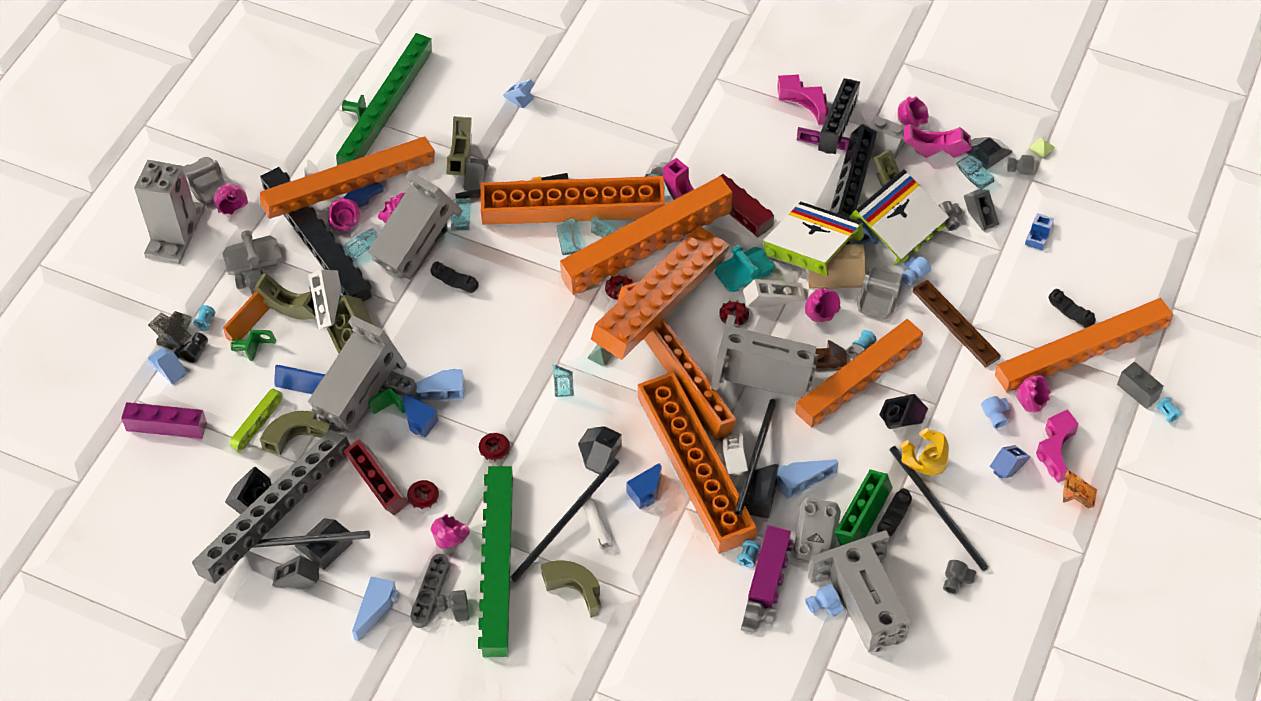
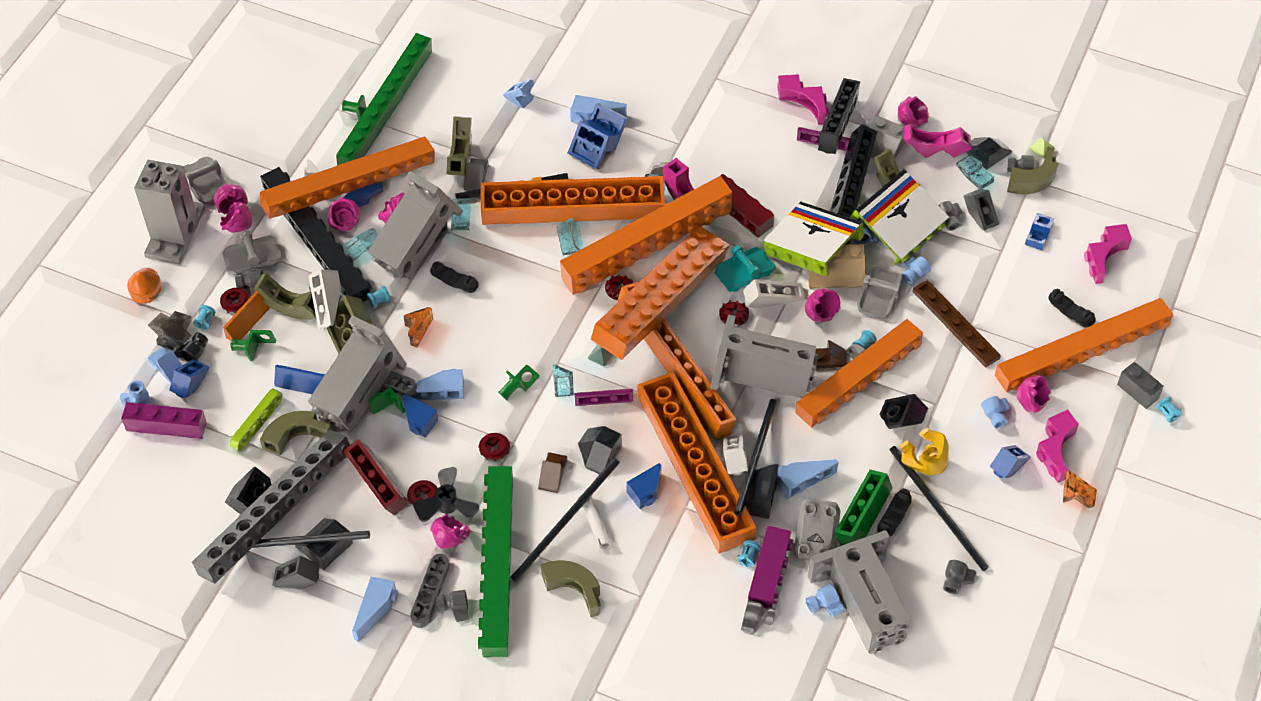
clear light blue slope [591,216,616,237] -> none
none -> light blue piece [119,380,151,406]
none -> orange hair [127,268,161,304]
none -> blue slope [169,359,210,398]
none -> dark pink hair [220,202,252,233]
none -> dark red gear [220,287,250,313]
none -> medium azure bush [367,286,391,308]
none -> clear orange slope [403,307,433,347]
none -> black piece [413,467,479,522]
none -> green bracket [498,364,540,400]
none -> slope [538,452,568,493]
none -> blue bracket [567,103,628,169]
none -> light blue slope [570,95,627,124]
none -> magenta slope [574,388,633,406]
none -> olive arch [1007,147,1059,194]
none -> dark pink arch [1084,224,1132,284]

